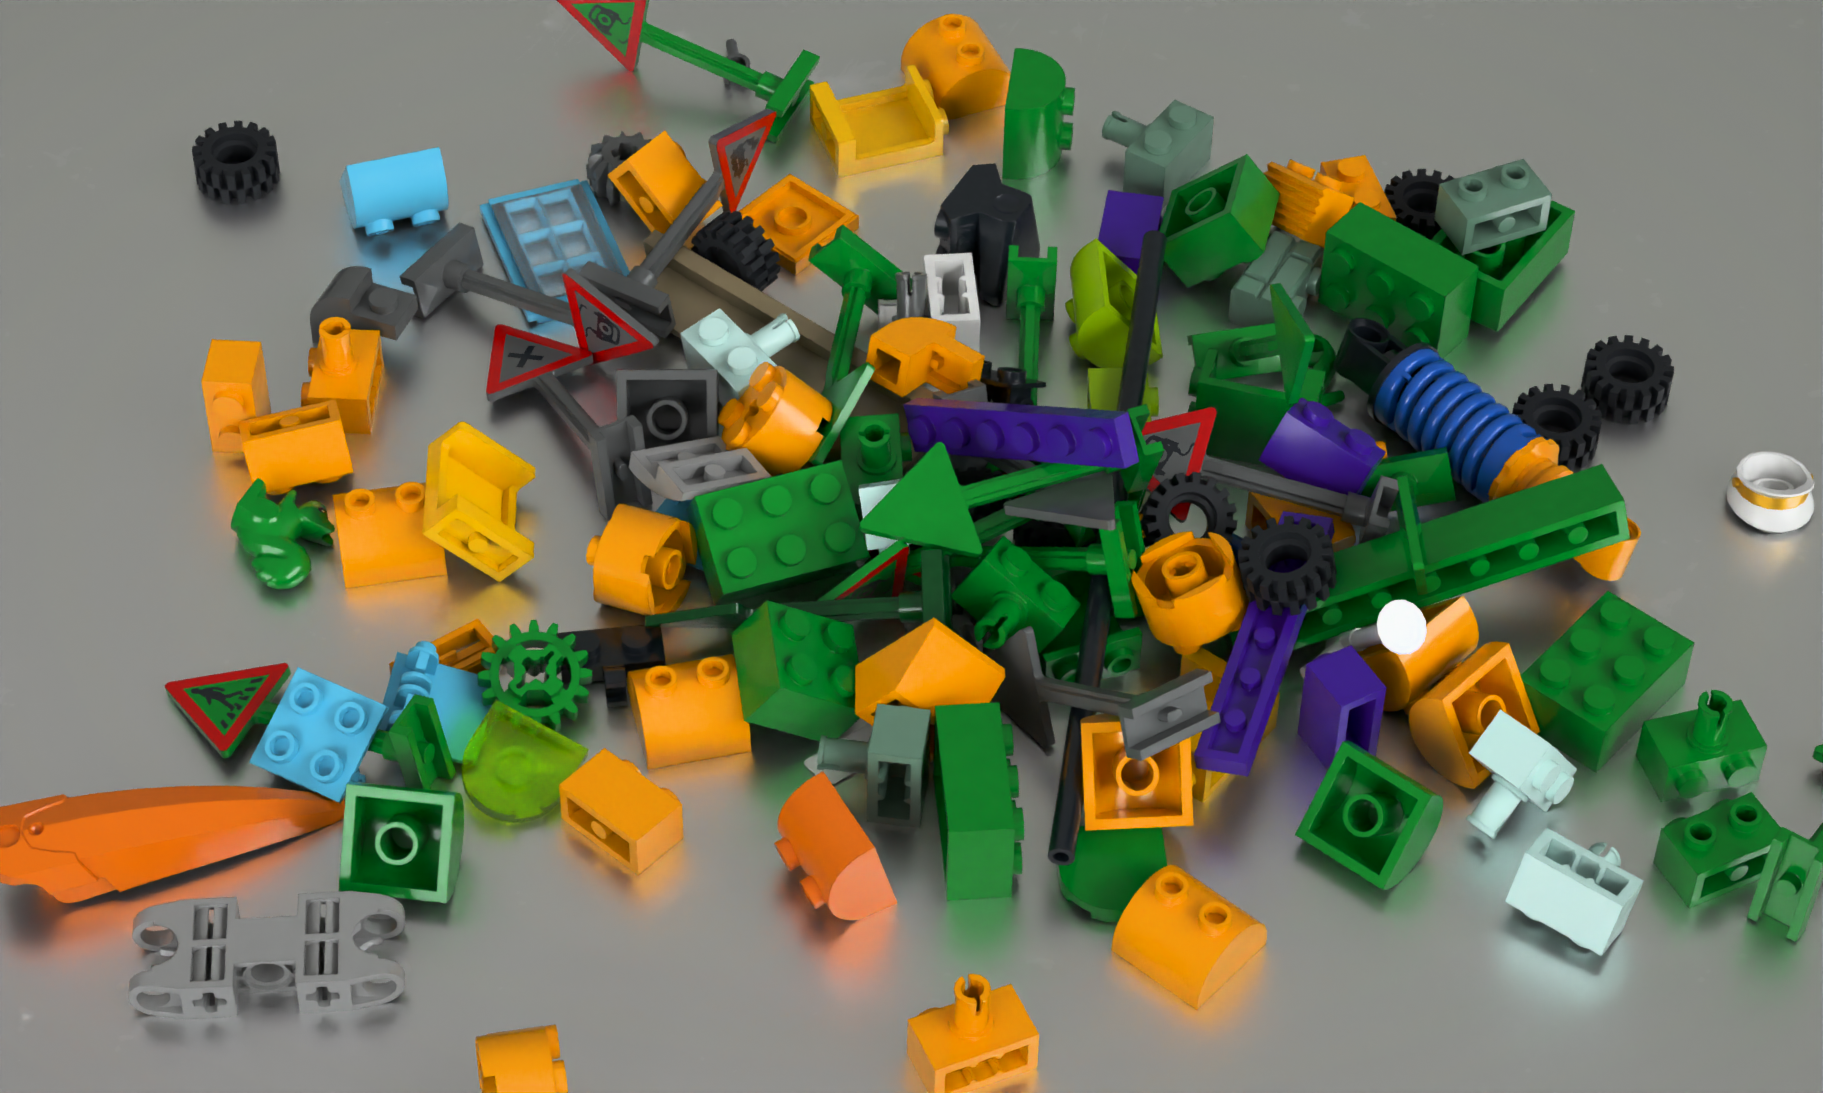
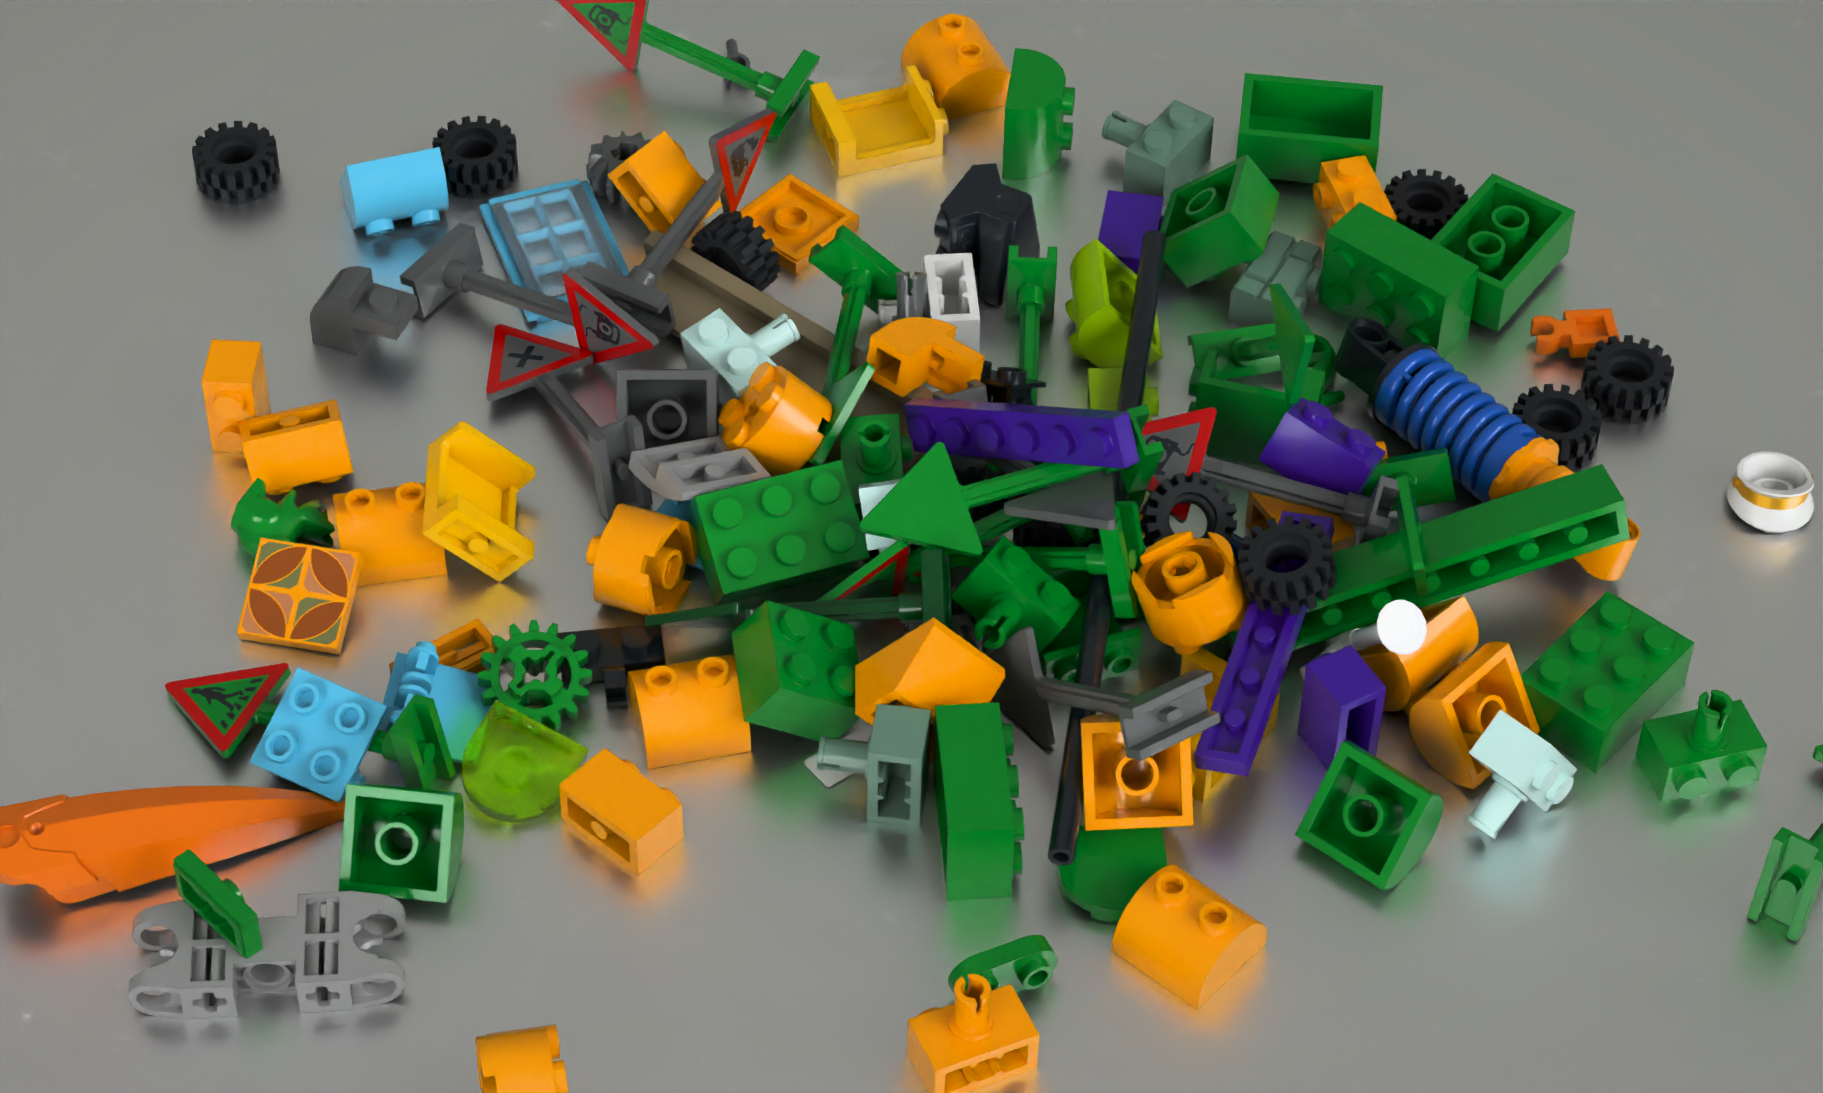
light orange brick [301,317,384,434] -> none
orange brick [774,771,897,920] -> none
light orange brick [1263,159,1355,248] -> none
sand green brick [1434,159,1552,255] -> none
light aqua brick [1505,828,1644,956] -> none
green brick [1653,792,1781,909] -> none
none -> green plate [173,849,263,959]
none -> tile [237,538,363,655]
none -> black tyre [432,116,518,199]
none -> green plate [948,935,1058,994]
none -> green piece [1236,73,1383,183]
none -> orange plate [1530,308,1621,358]

